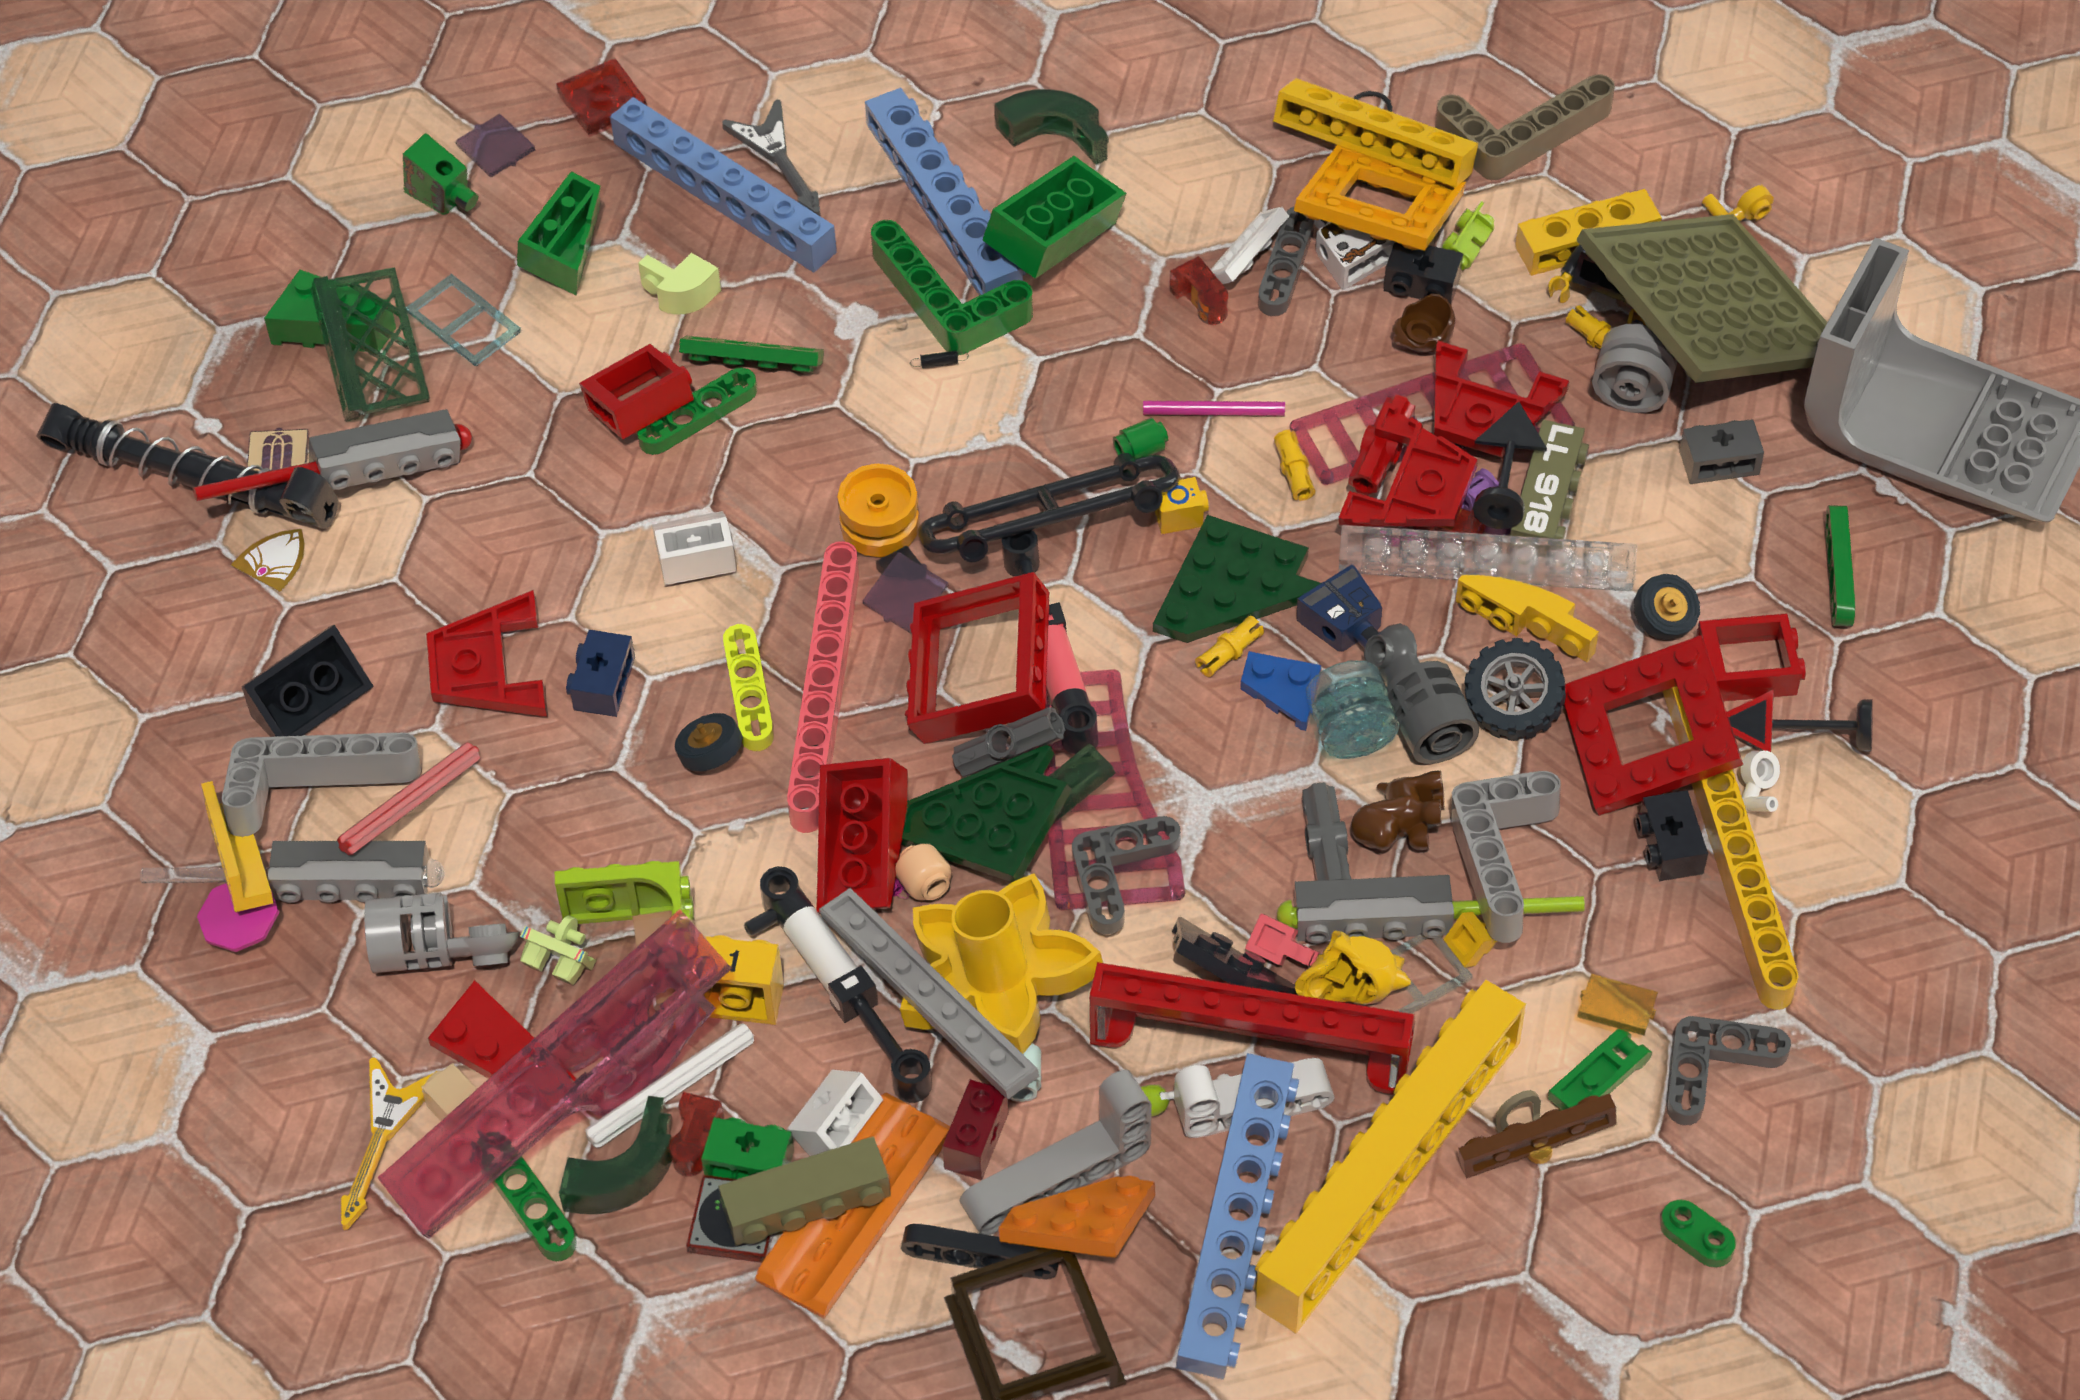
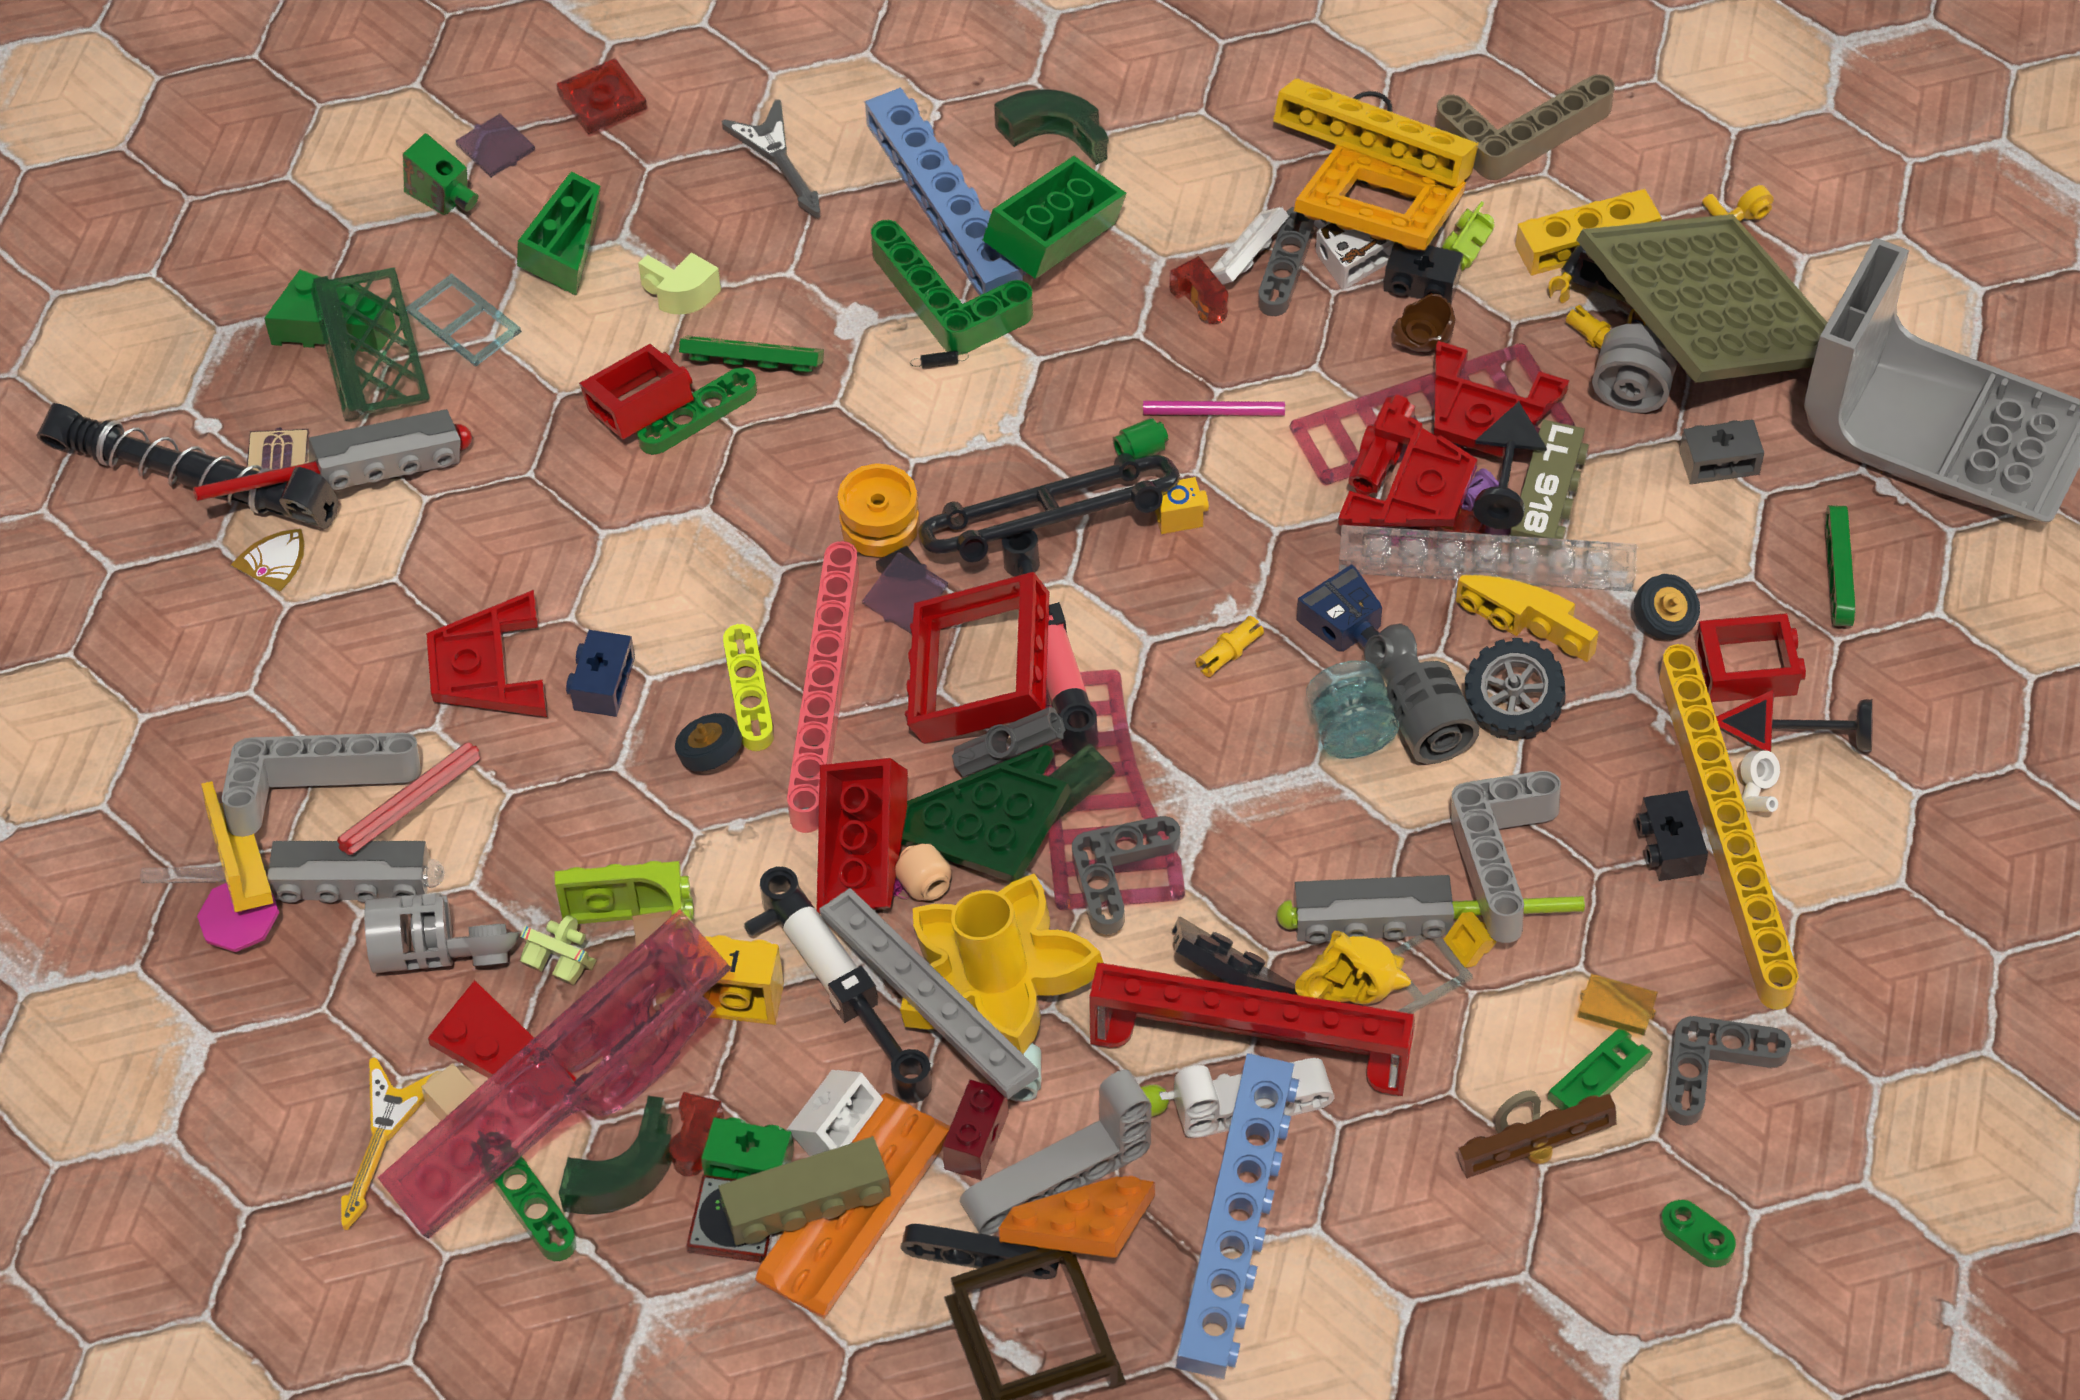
black slope [241,625,374,737] -> none
white axle [585,1023,754,1148] -> none
medium blue brick [610,97,837,273] -> none
white slope [652,511,736,585] -> none
dark green wing [1153,515,1321,643] -> none
blue wing [1241,651,1321,731] -> none
coral plate [1245,913,1320,966] -> none
yellow brick [1254,980,1526,1334] -> none
yellow pin [1274,430,1316,501] -> none
dark grey piece [1302,782,1351,881] -> none
reddish brown animal [1351,770,1445,850] -> none
red plate [1564,635,1744,816] -> none

